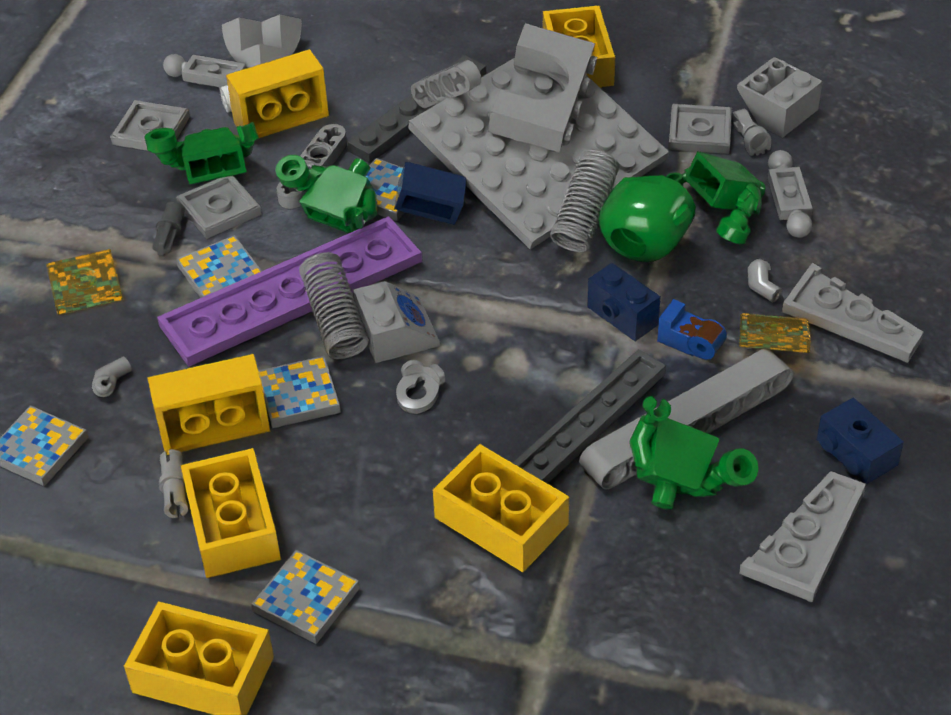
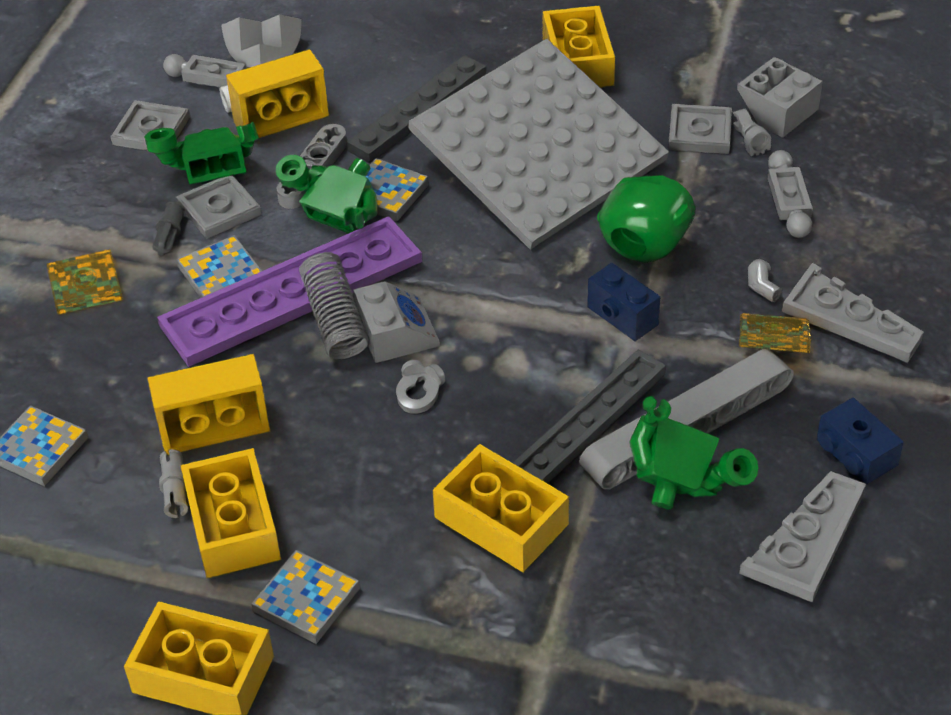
light grey arm [92,356,132,397] -> none
tile [259,356,341,428] -> none
dark blue brick [394,161,466,225] -> none
light grey beam [411,60,482,108] -> none
light grey arch [488,23,598,153] -> none
light grey piece [550,149,620,252] -> none
blue leg [657,299,727,360] -> none
green torso [666,151,765,244] -> none

